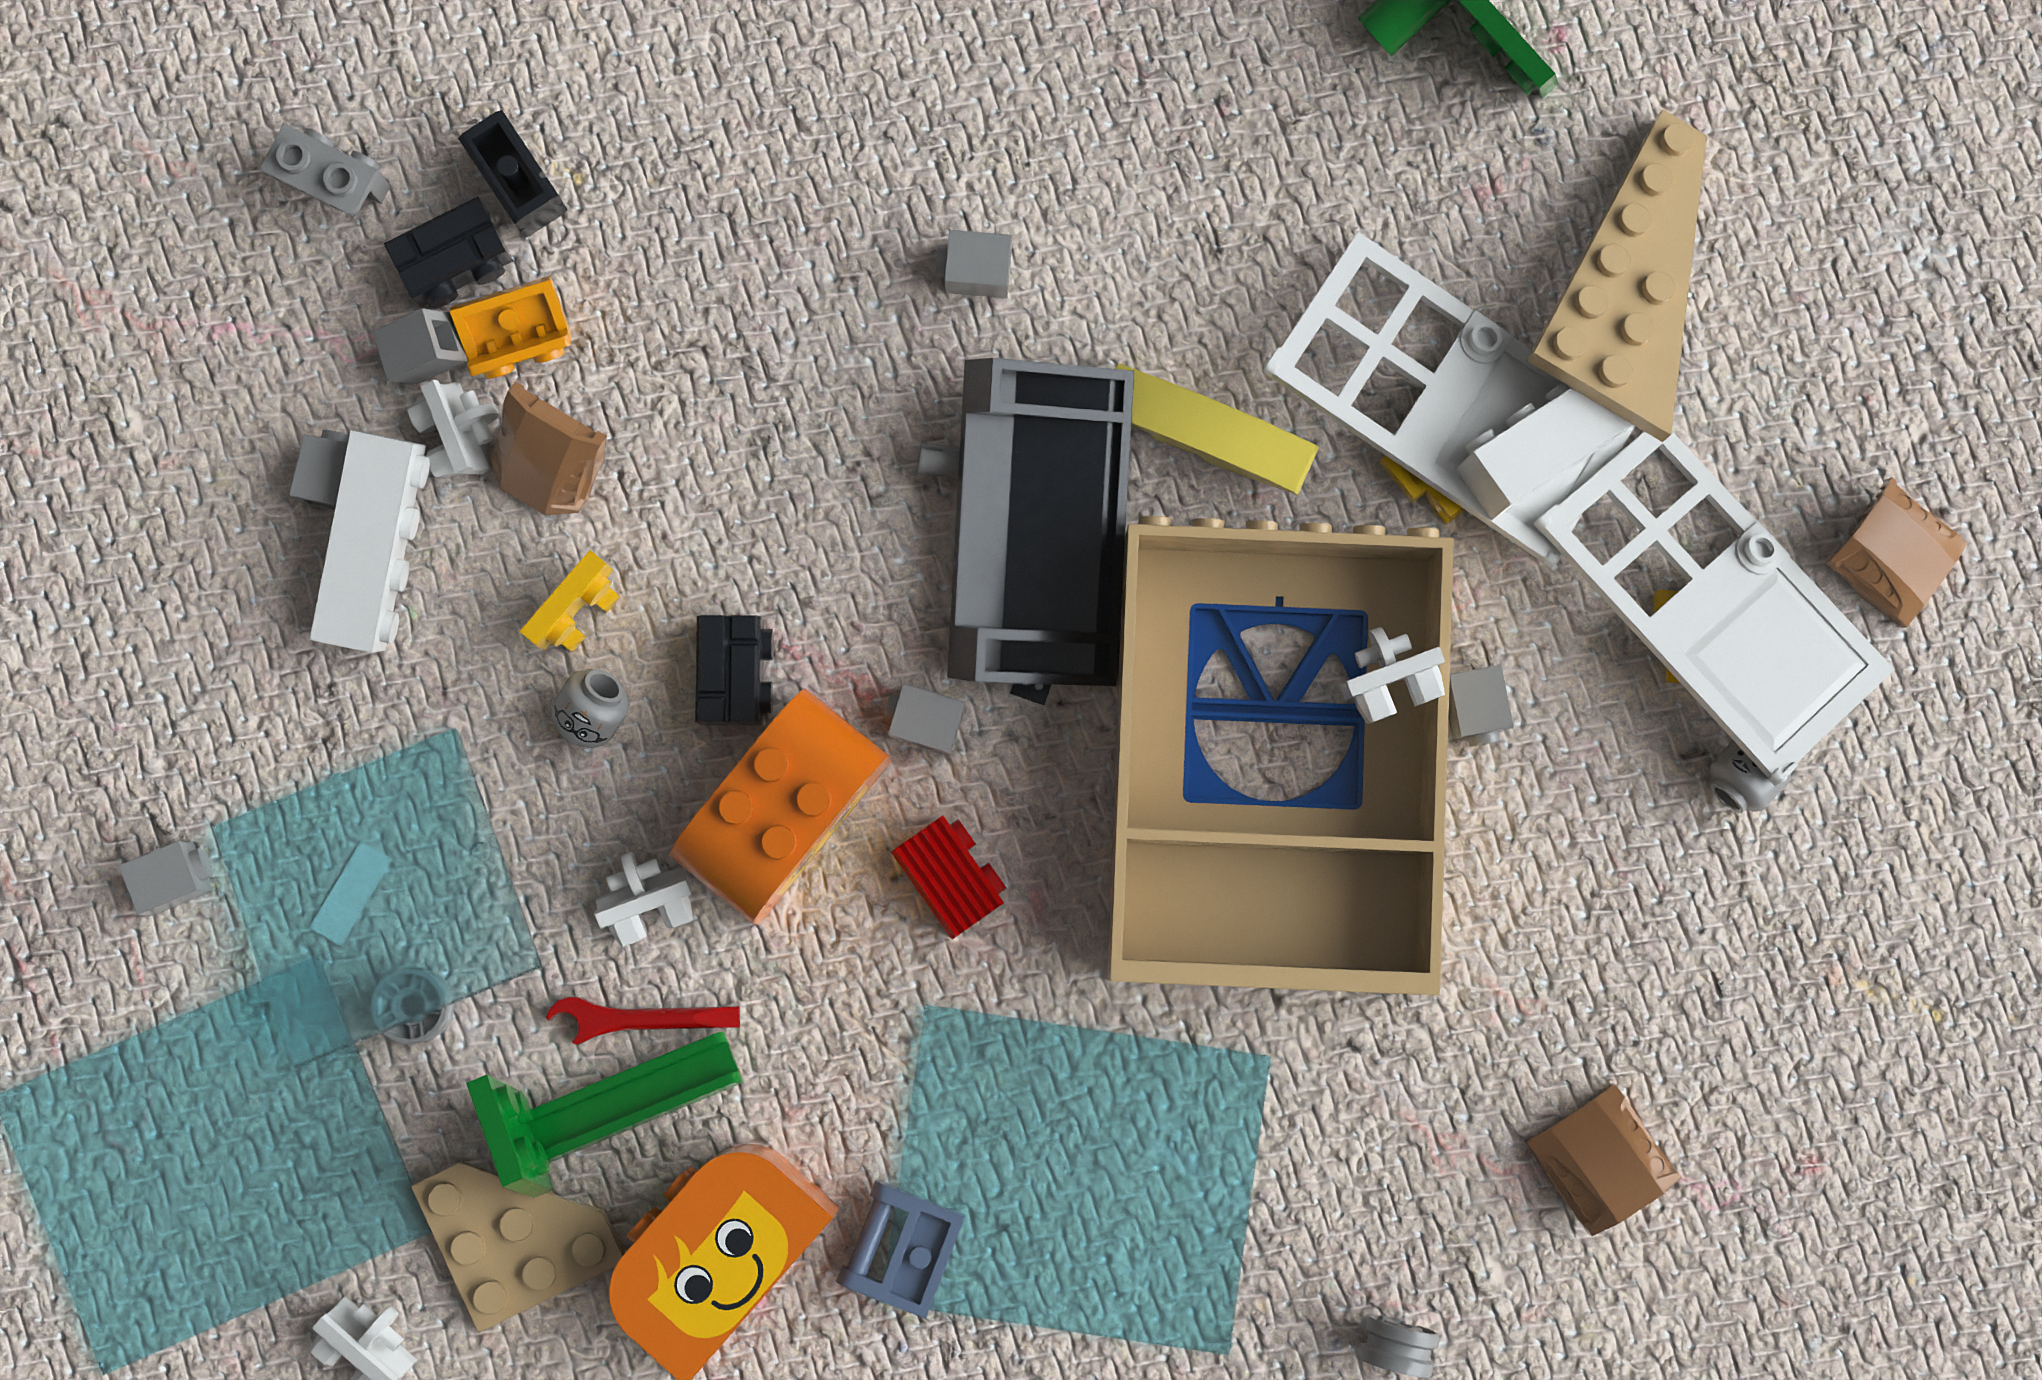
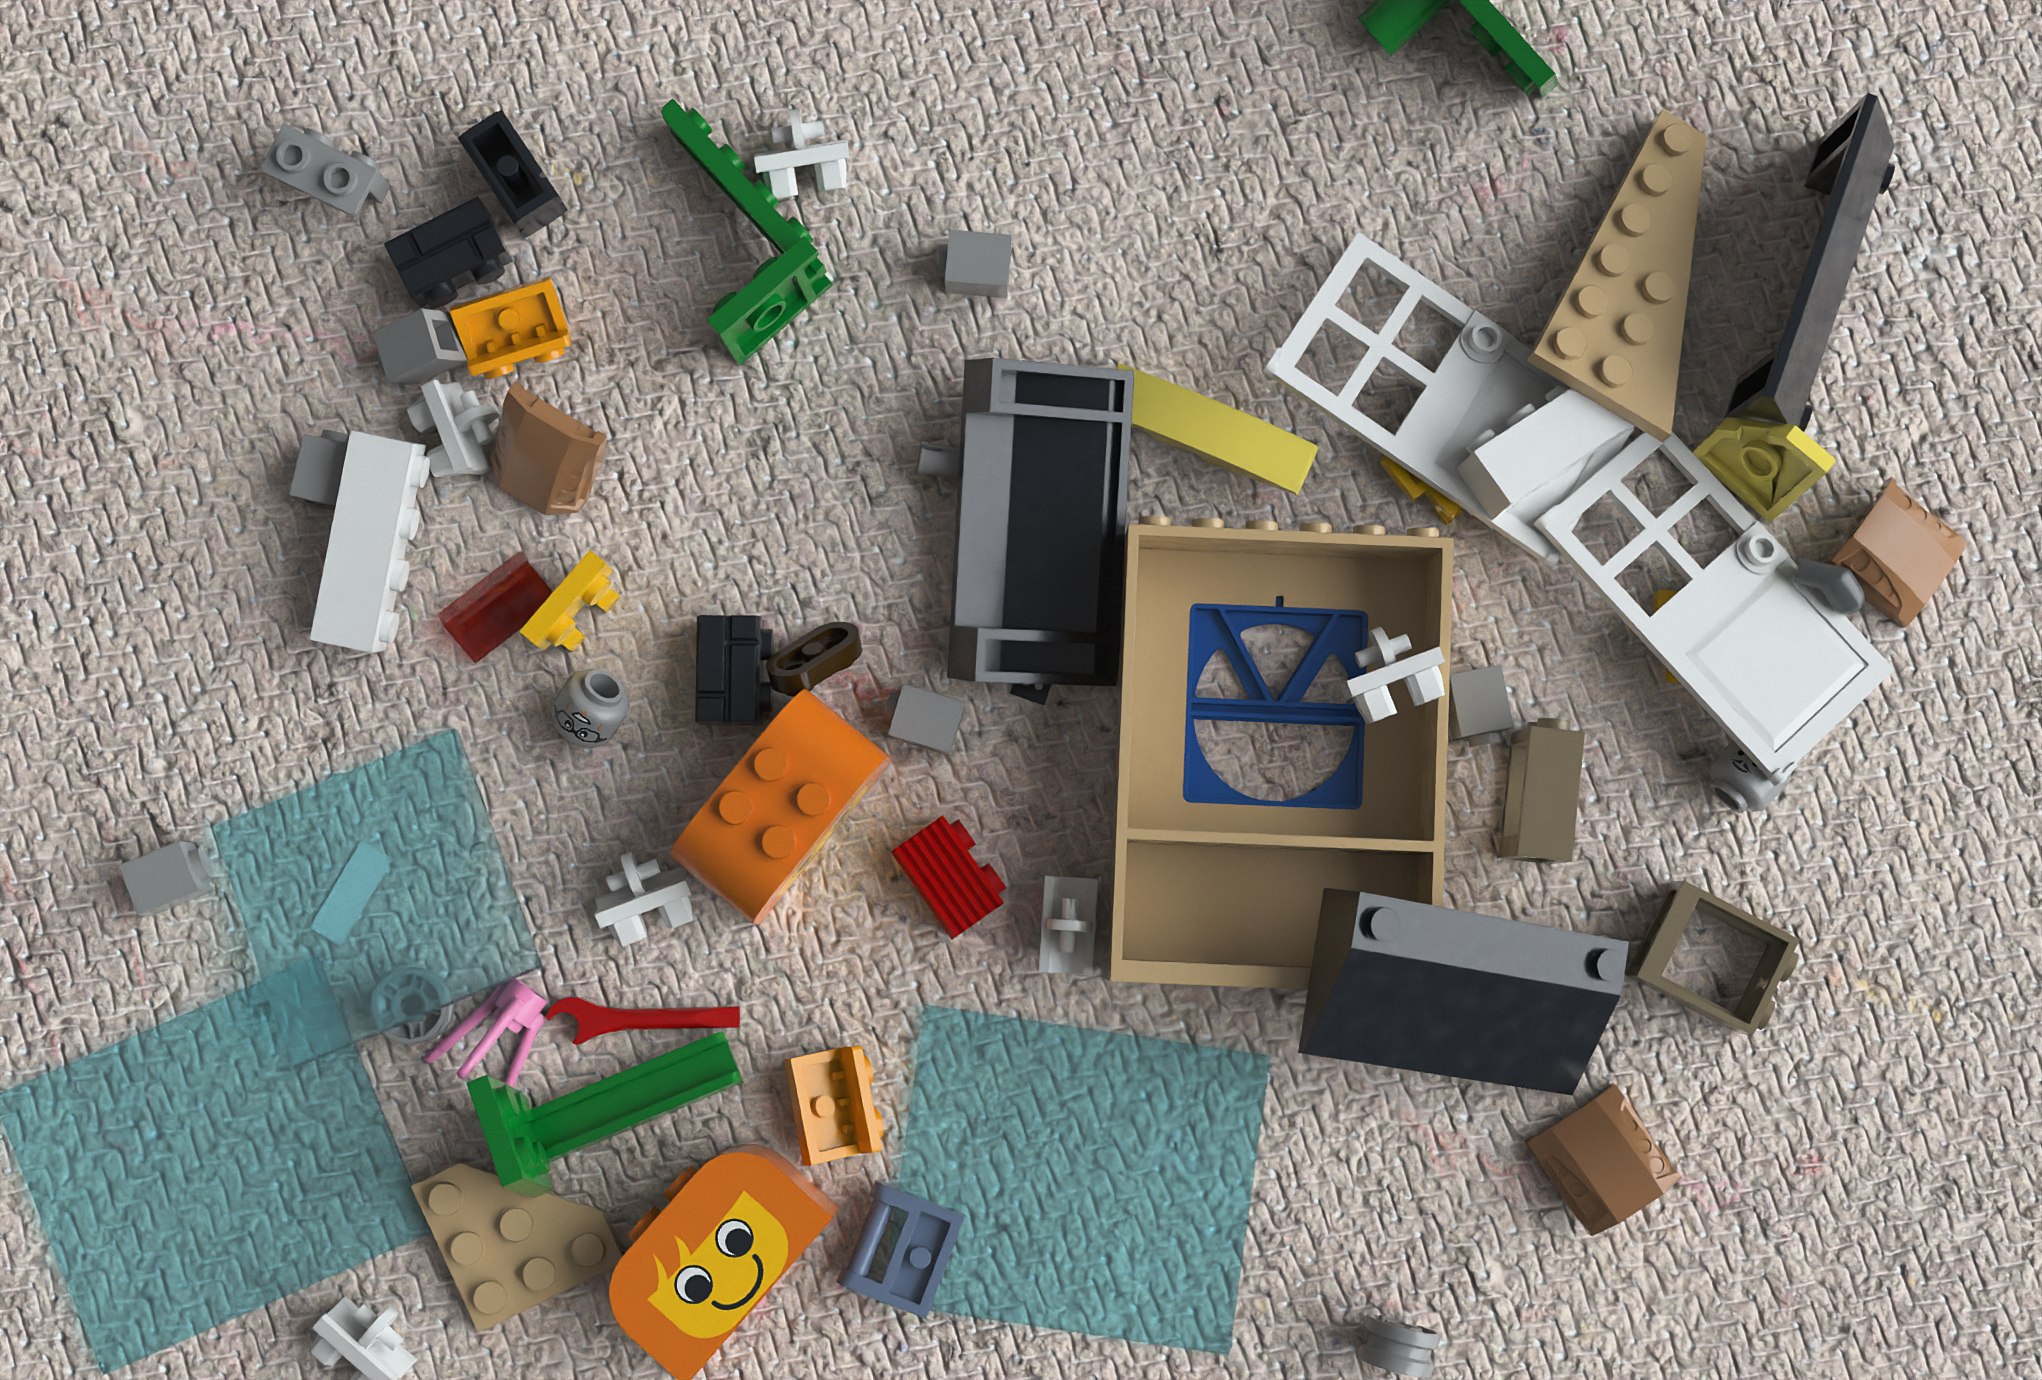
none -> bright pink plant [424,977,548,1087]
none -> clear red slope [438,551,553,664]
none -> green bracket [661,98,833,366]
none -> white hips [754,109,850,198]
none -> dark brown plate [766,622,863,697]
none -> light orange bracket [783,1045,883,1166]
none -> white hips [1039,875,1098,975]
none -> black slope [1298,888,1629,1095]
none -> dark tan window [1498,718,1585,864]
none -> dark tan window [1625,880,1800,1036]
none -> light yellow plate [1692,417,1836,523]
none -> black slope [1724,93,1895,432]
none -> dark grey arm [1794,557,1865,615]

